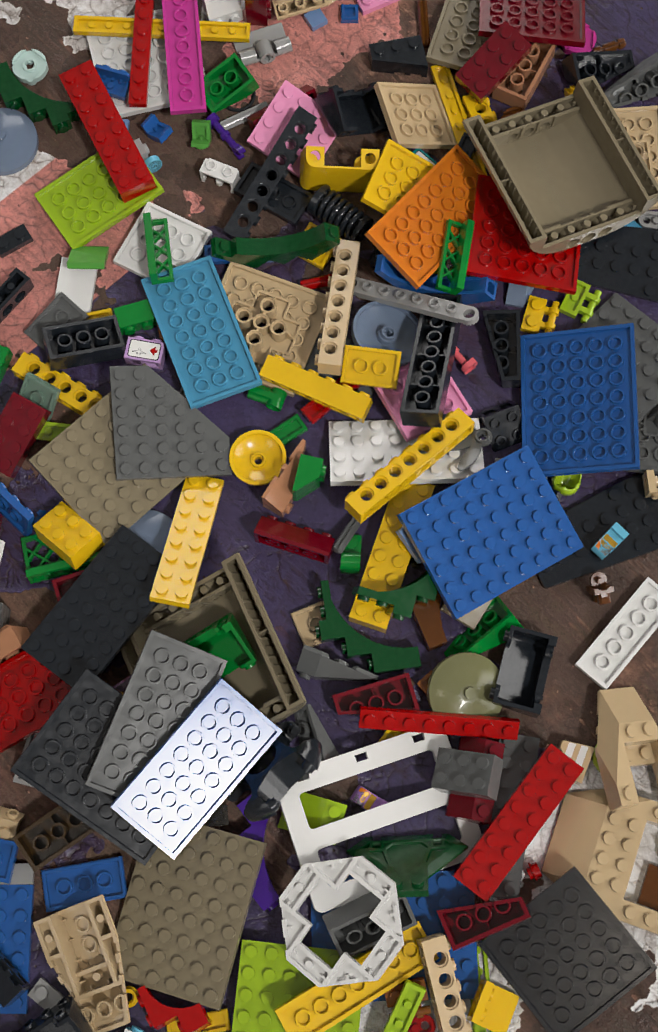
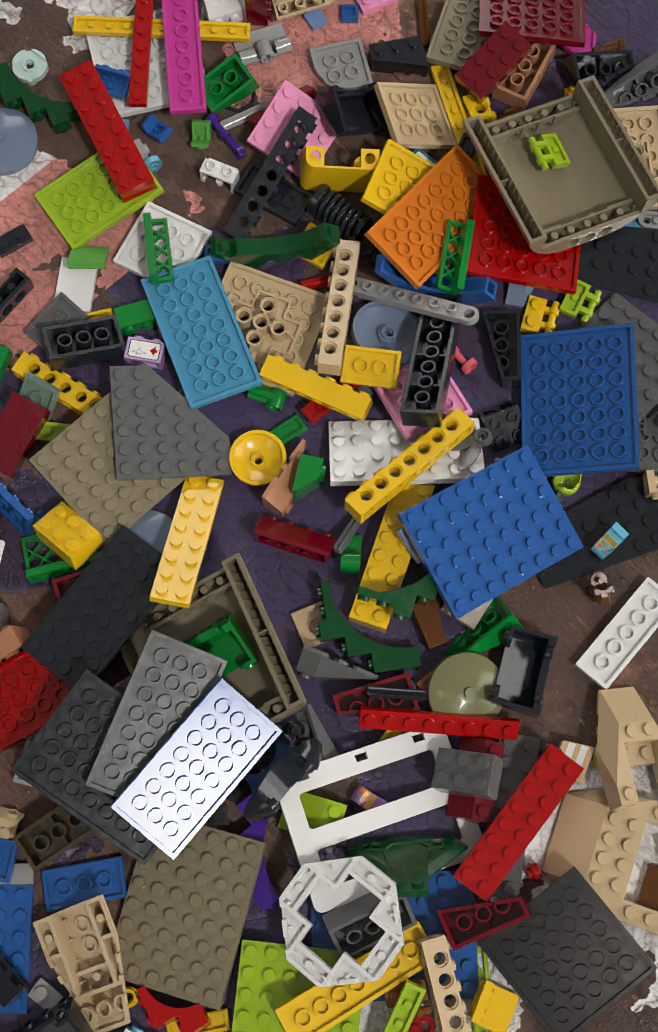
none -> light grey plate [309,38,373,91]
none -> black axle [367,686,426,701]
none -> lime plate [528,133,571,171]

